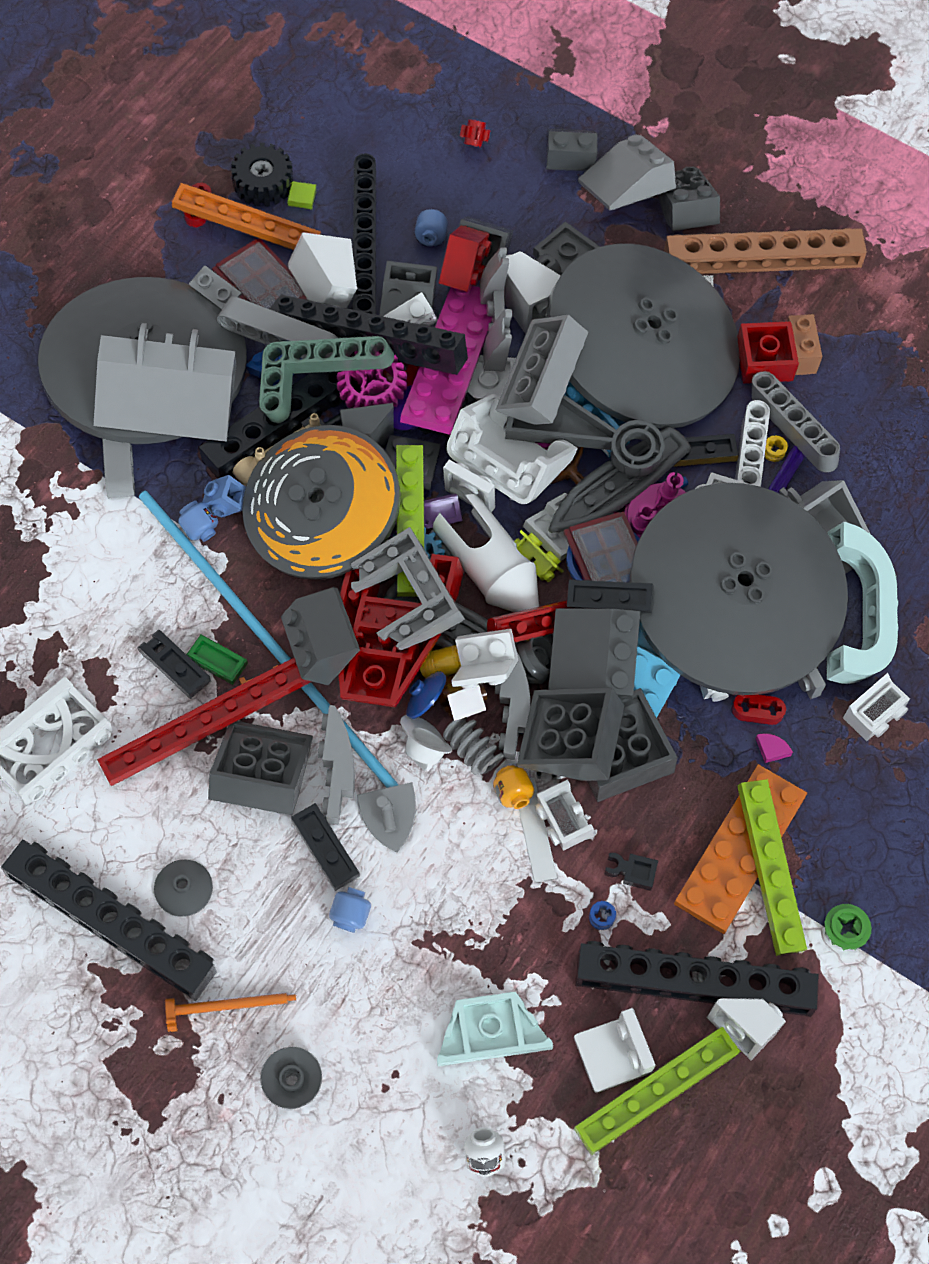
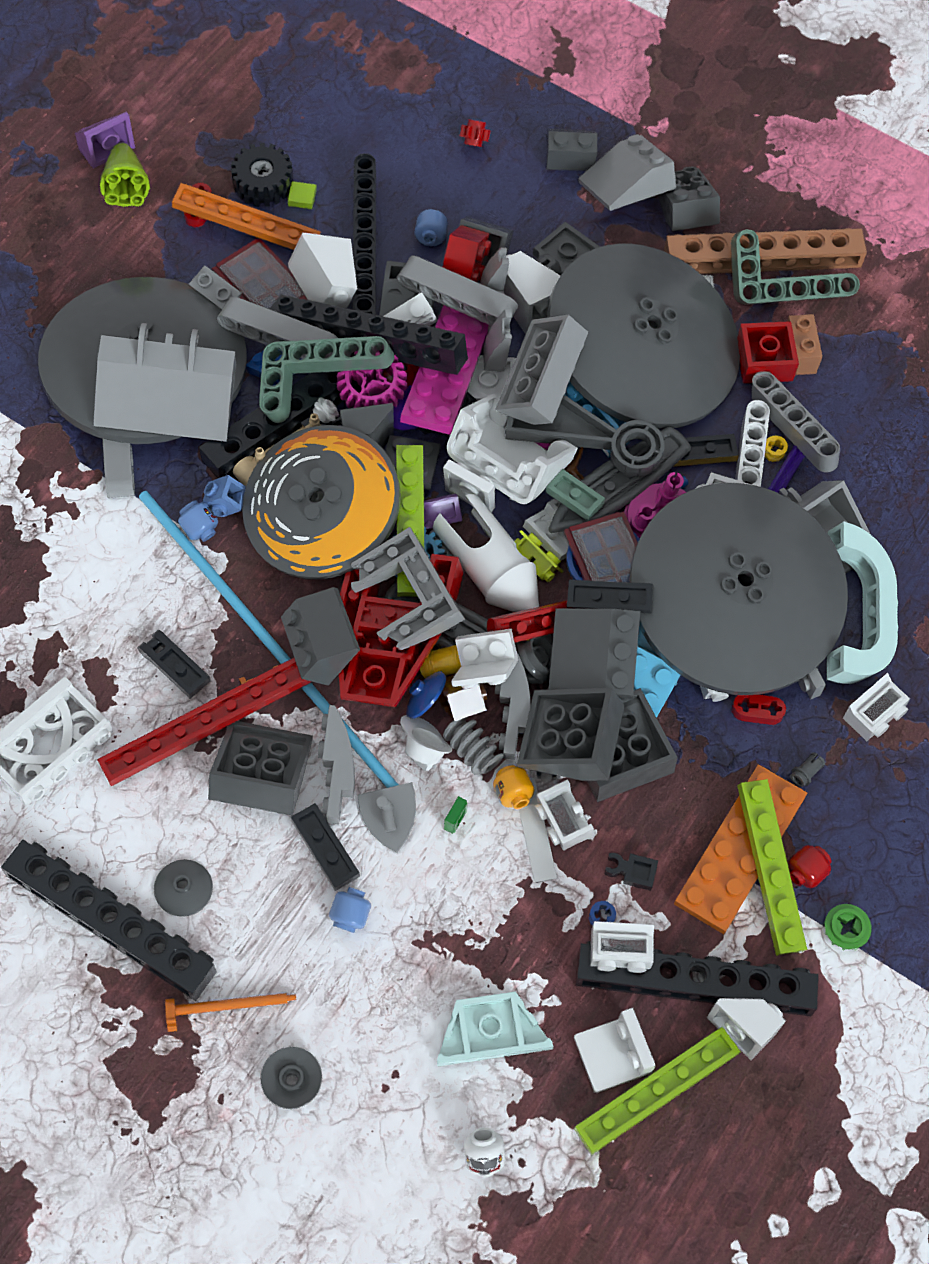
green tile [186,634,248,685] -> none
dark pink tile [755,734,793,763] -> none
none -> medium lavender slope [75,112,135,168]
none -> lime cone [100,143,150,207]
none -> white plate [313,398,339,424]
none -> light grey beam [397,256,518,326]
none -> green tile [444,796,468,834]
none -> sand green plate [546,469,605,521]
none -> white window [590,921,654,973]
none -> sand green beam [731,229,860,305]
none -> red head [788,845,832,888]
none -> dark grey pin [790,752,825,787]

